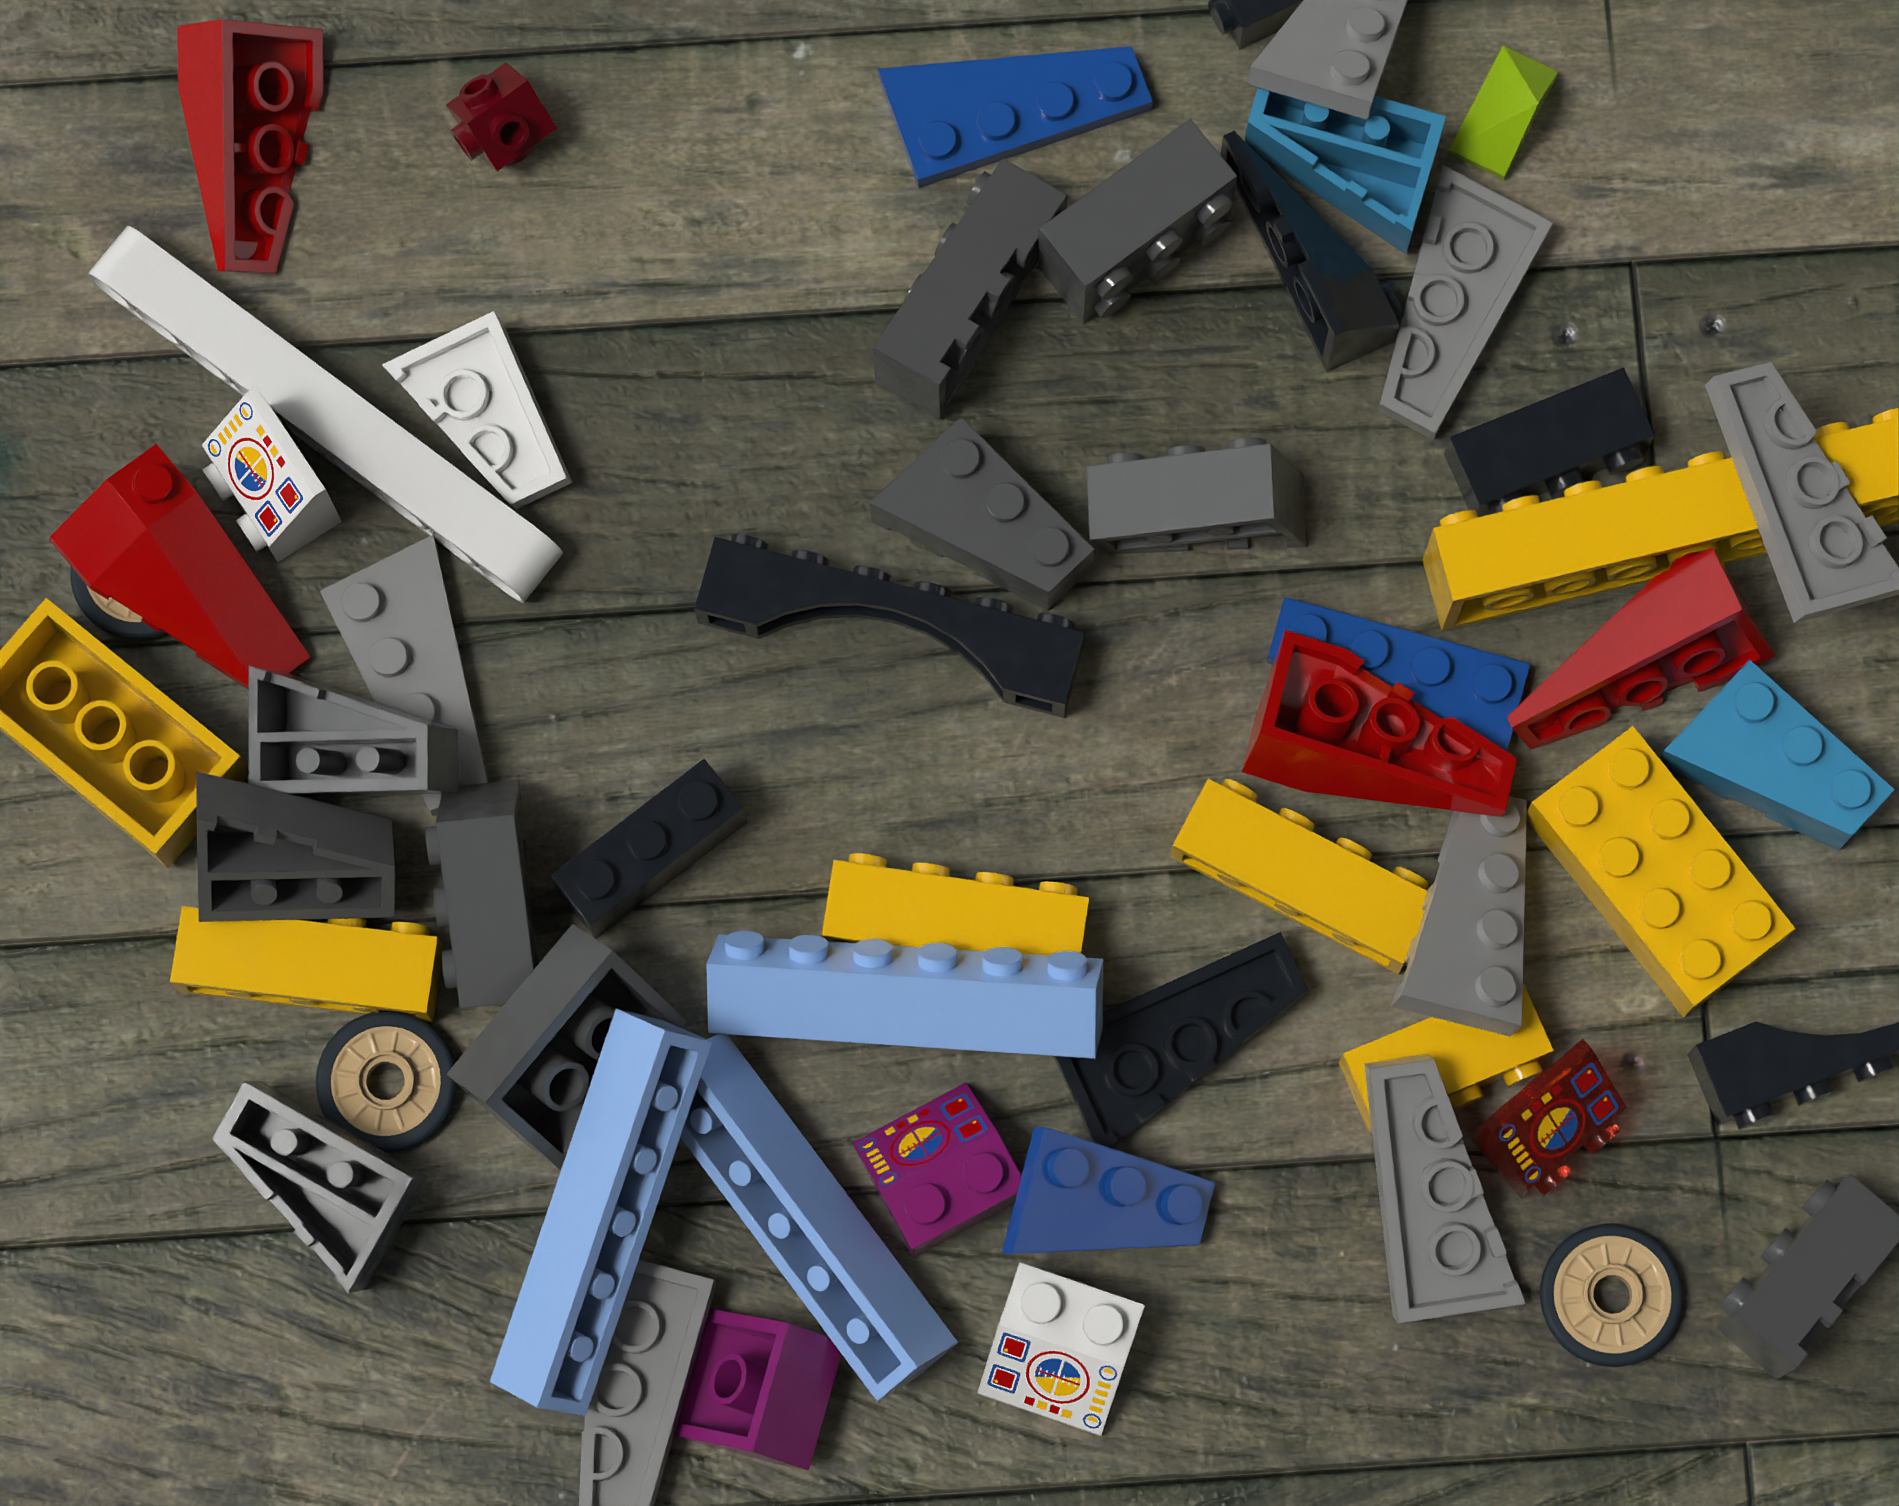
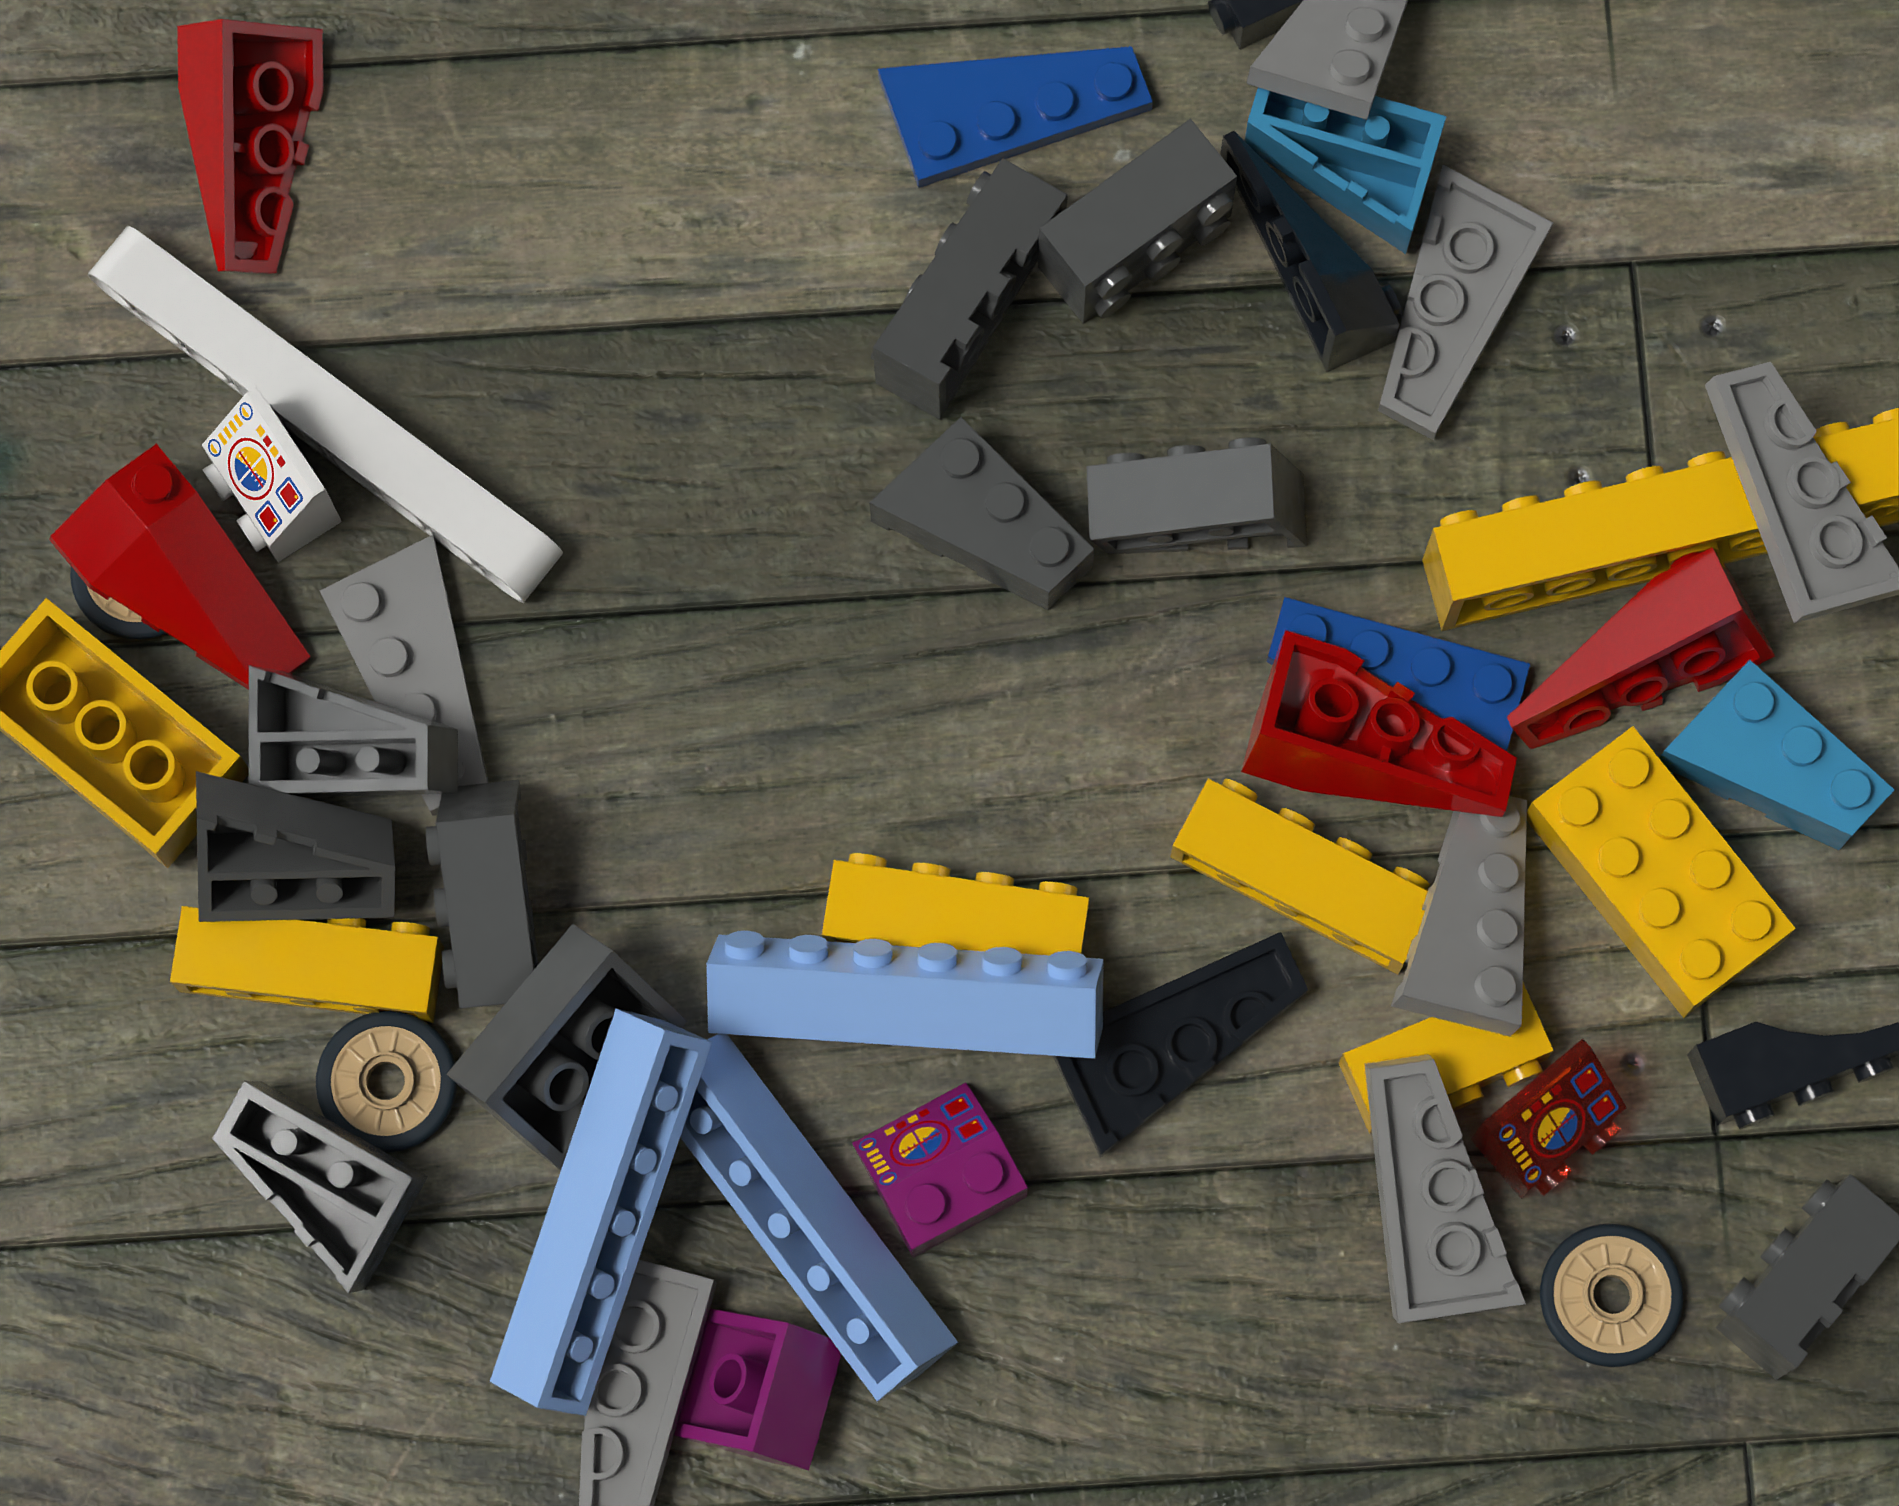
white wing [382,311,572,509] -> none
dark red brick [446,62,557,171] -> none
black brick [550,758,747,939] -> none
black arch [694,534,1085,718] -> none
white slope [977,1262,1145,1437] -> none
blue wing [1001,1127,1215,1254] -> none
black brick [1444,367,1655,517] -> none
lime slope [1448,45,1559,181] -> none

